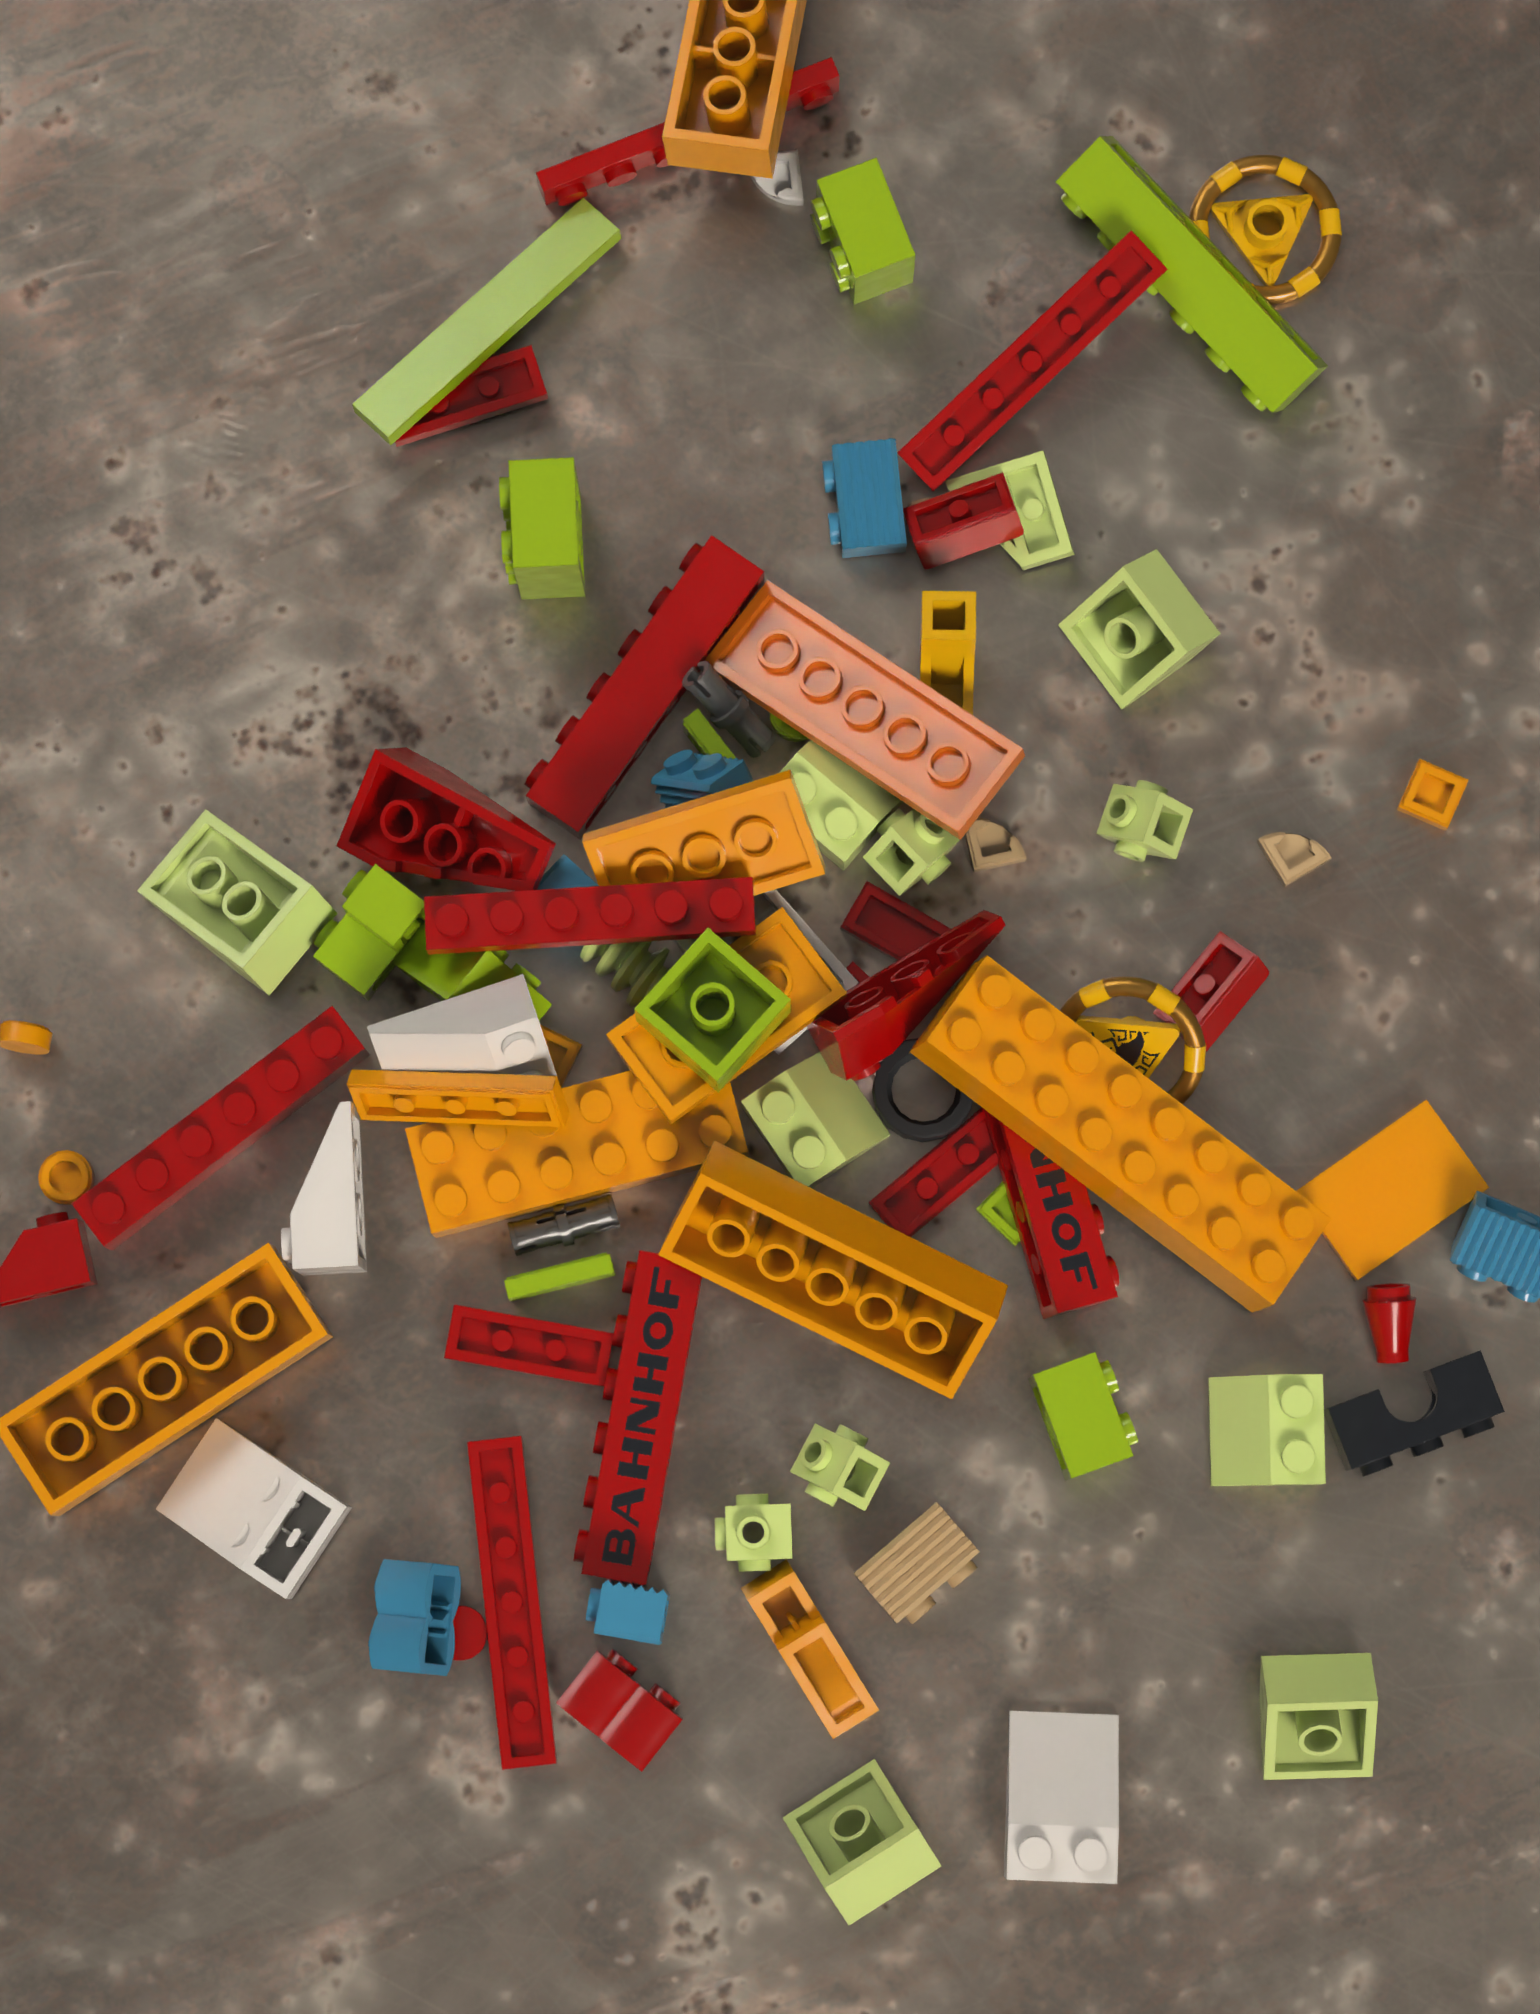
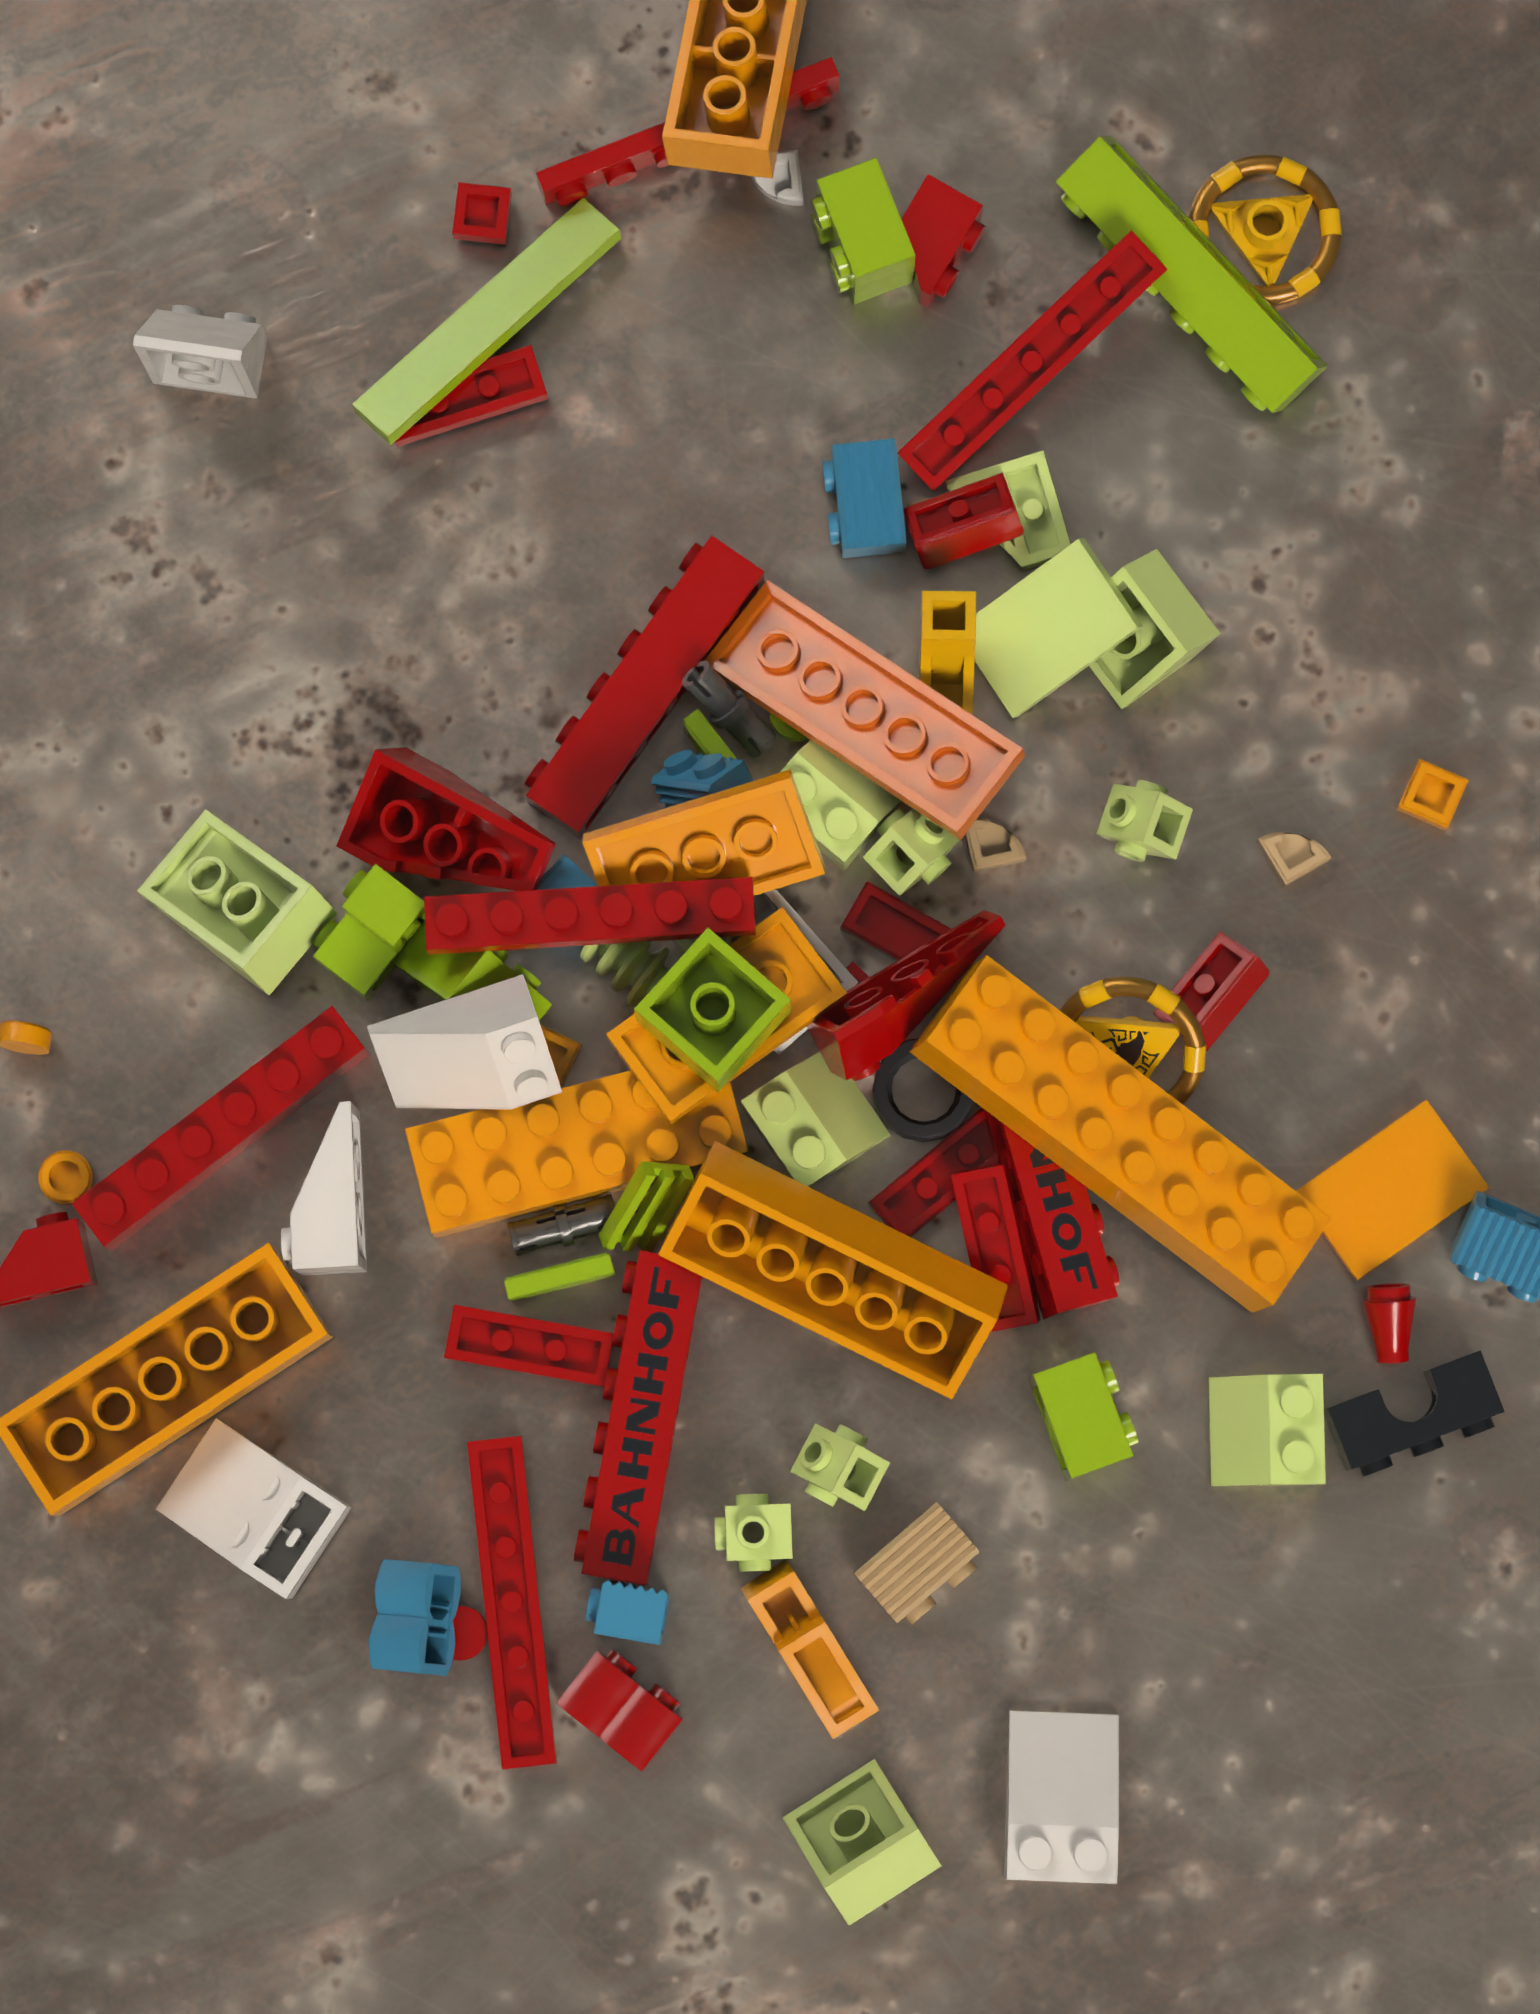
light orange tile [346,1069,570,1127] -> none
lime brick [499,457,585,600] -> none
yellowish green slope [1259,1653,1378,1780] -> none
none -> white slope [133,305,267,399]
none -> red plate [452,182,512,245]
none -> lime tile [599,1161,694,1252]
none -> red slope [901,174,986,308]
none -> red plate [951,1162,1041,1332]
none -> yellowish green tile [975,538,1143,718]

